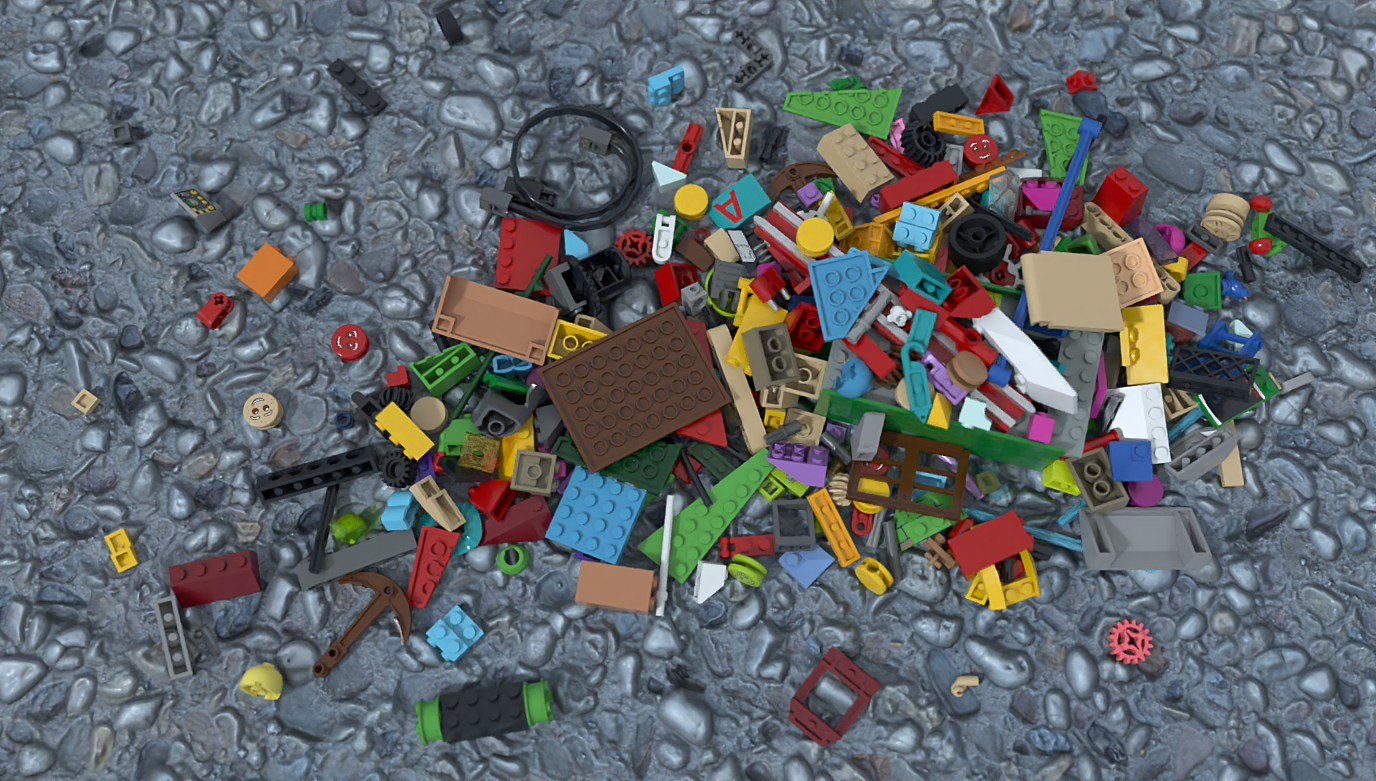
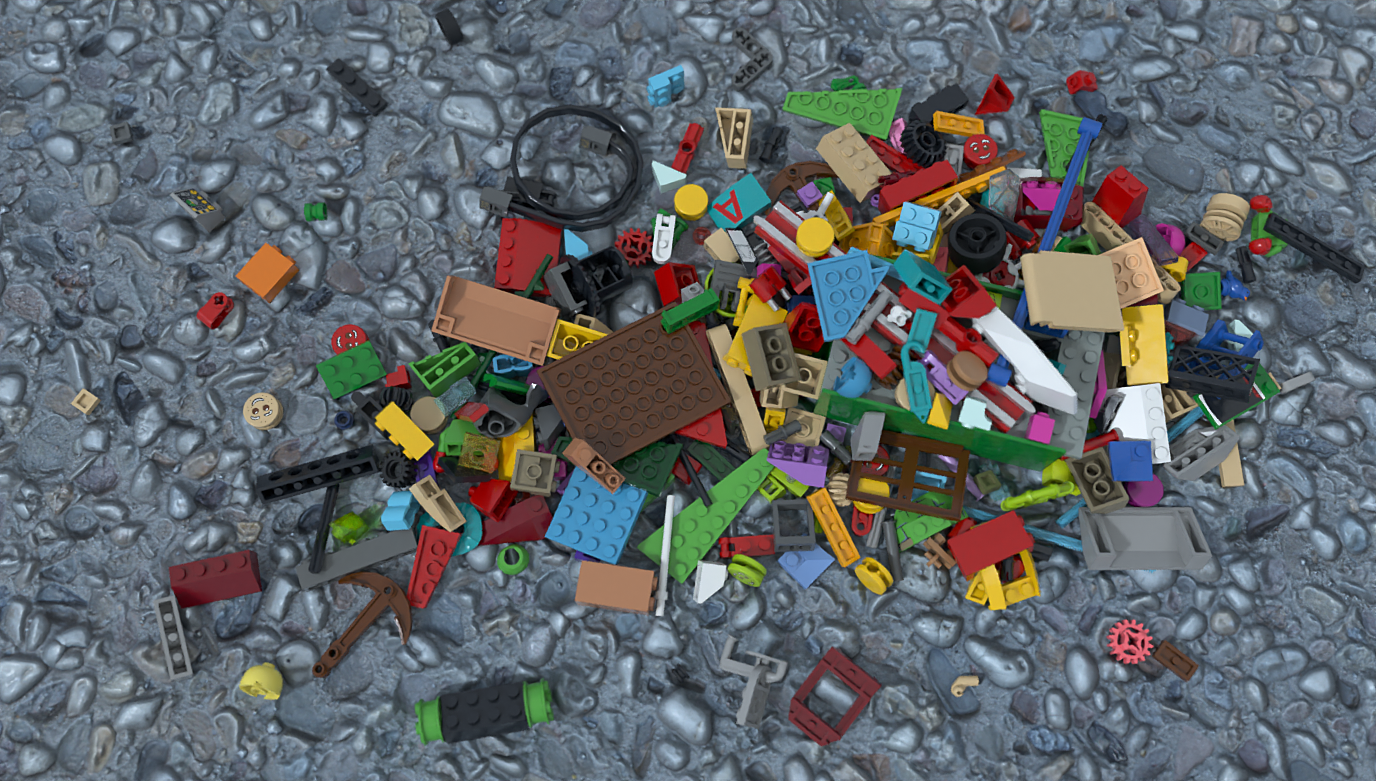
yellow slope [104,528,139,573] -> none
medium azure plate [426,605,485,663] -> none
reddish brown slope [673,235,715,273] -> none
none -> green plate [316,340,387,399]
none -> clear light blue slope [434,376,477,417]
none -> red tile [454,402,489,422]
none -> nougat slope [562,438,625,494]
none -> green container [660,288,720,334]
none -> light grey plate [720,634,788,729]
none -> dark red pin [878,171,913,188]
none -> lime plate [1000,481,1075,512]
none -> reddish brown plate [1151,640,1199,682]

